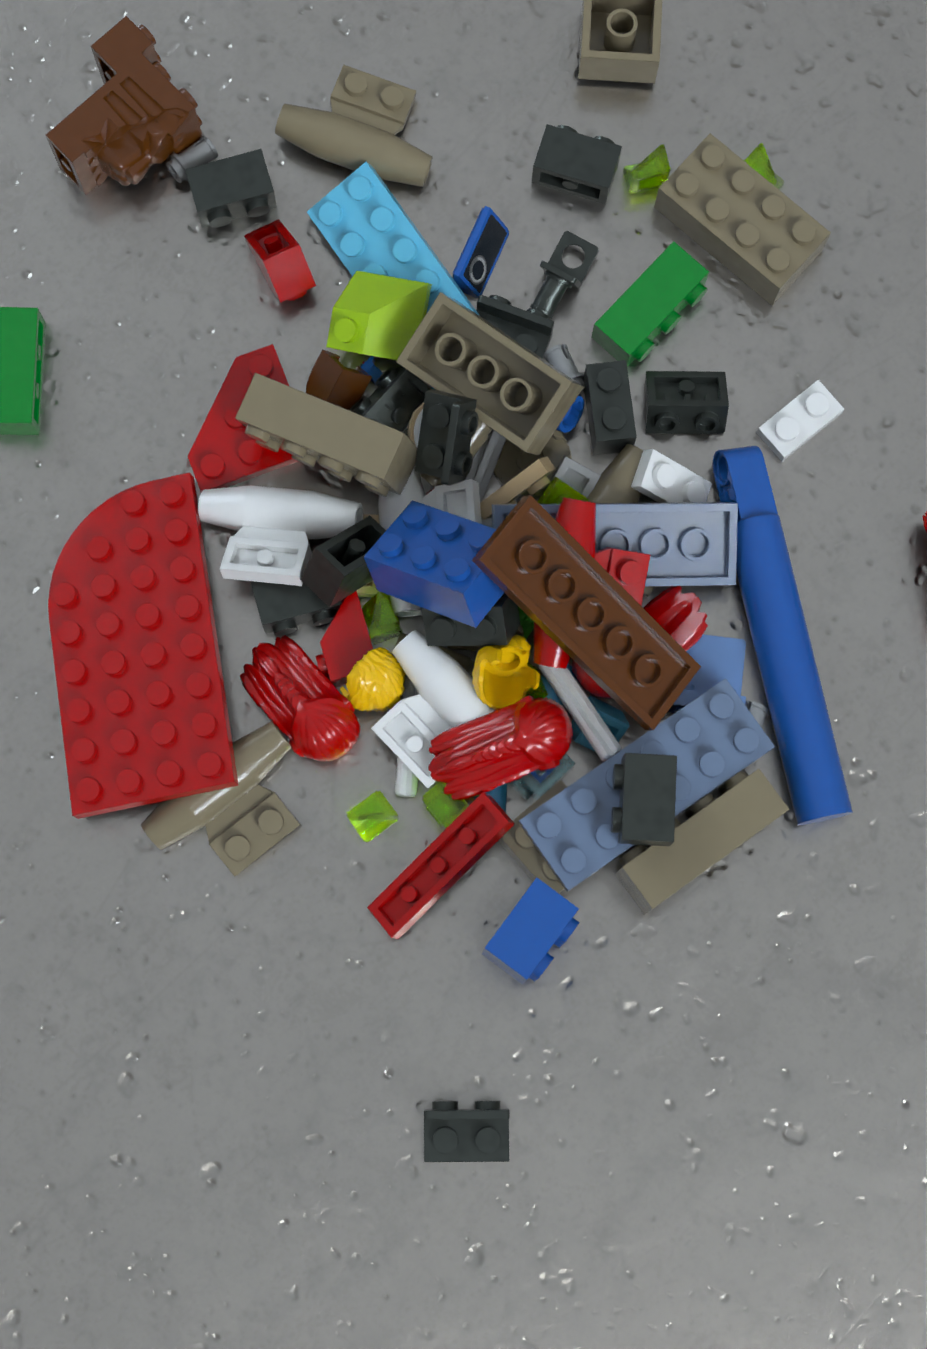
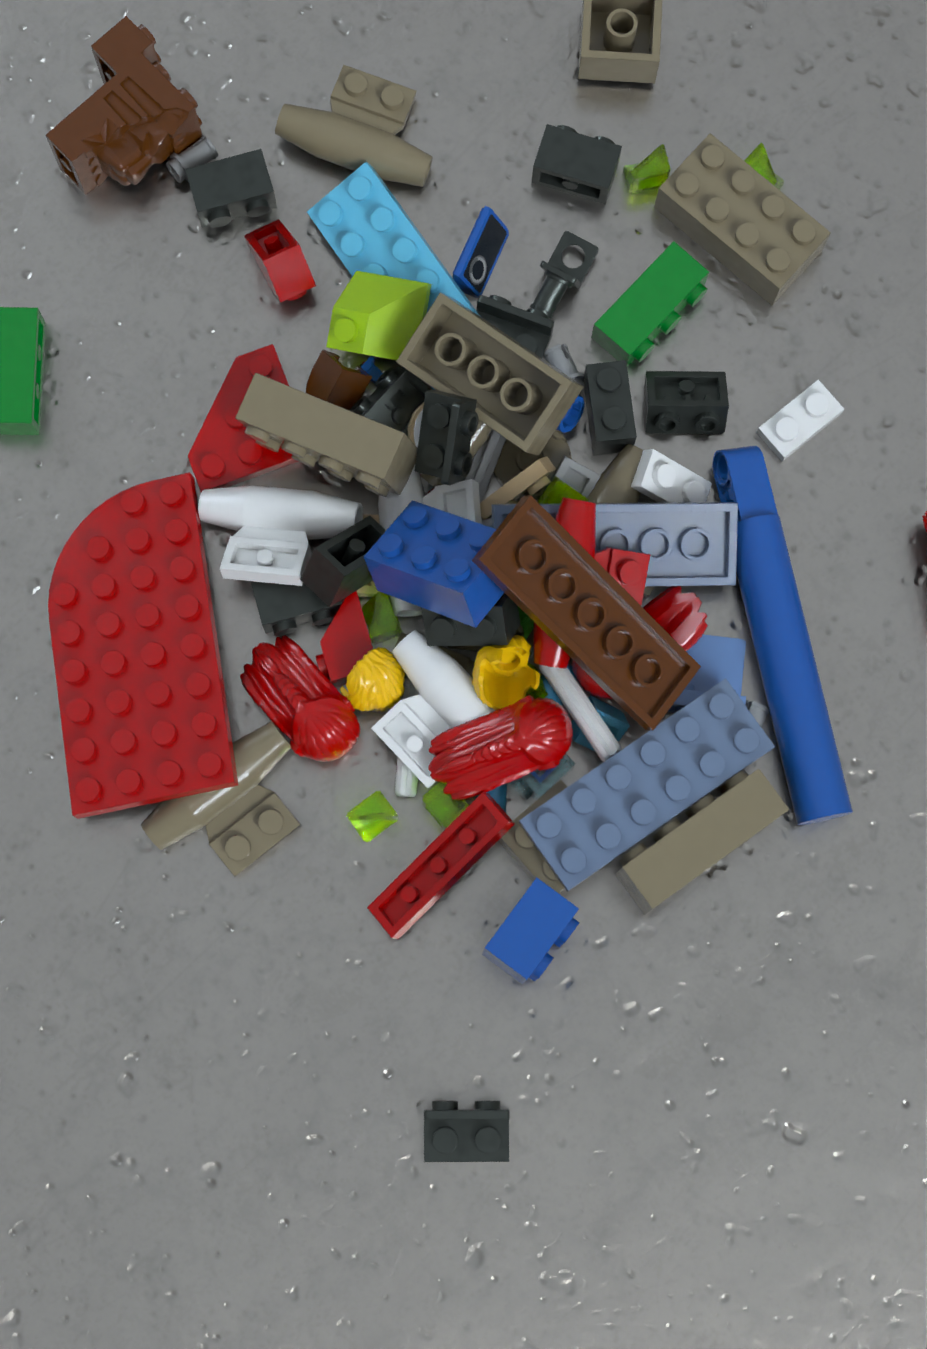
pearl dark grey brick [611,753,677,846] -> none

